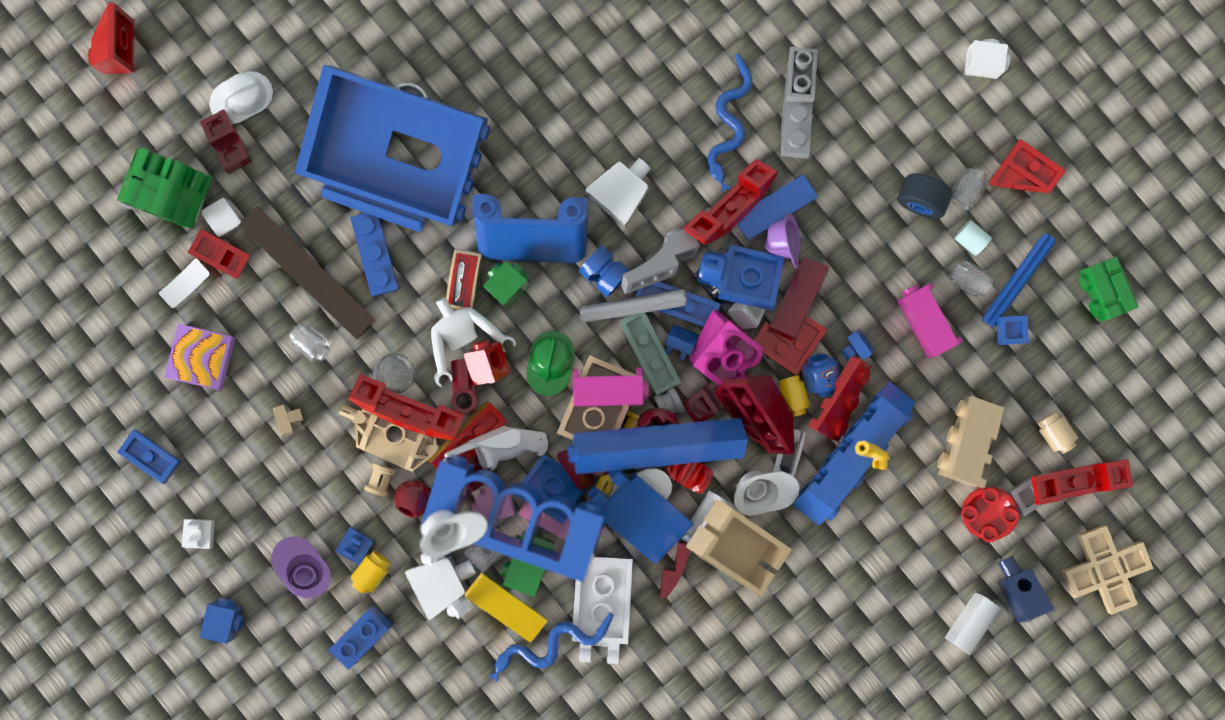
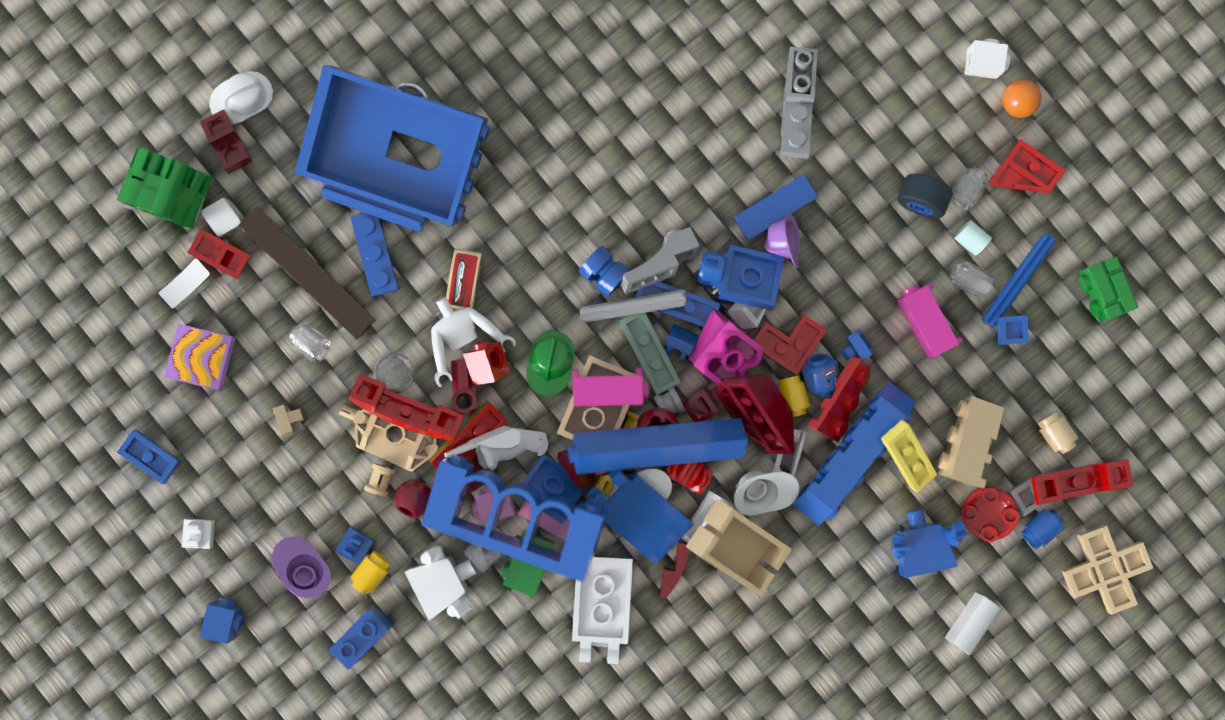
red slope [88,2,135,74] -> none
white piece [420,510,487,558] -> none
yellow tile [464,572,548,643] -> none
blue windscreen [473,194,589,263] -> none
green brick [483,261,530,310] -> none
blue animal [489,612,614,682] -> none
white torso [585,158,651,228] -> none
red slope [684,159,777,244] -> none
blue animal [708,54,752,192] -> none
dark red tile [769,257,829,341] -> none
yellow arm [855,441,890,470] -> none
dark blue torso [998,556,1055,622] -> none
none -> light yellow plate [881,420,937,493]
none -> blue torso [891,509,969,578]
none -> orange piece [1002,80,1042,118]
none -> blue brick [1021,508,1064,550]

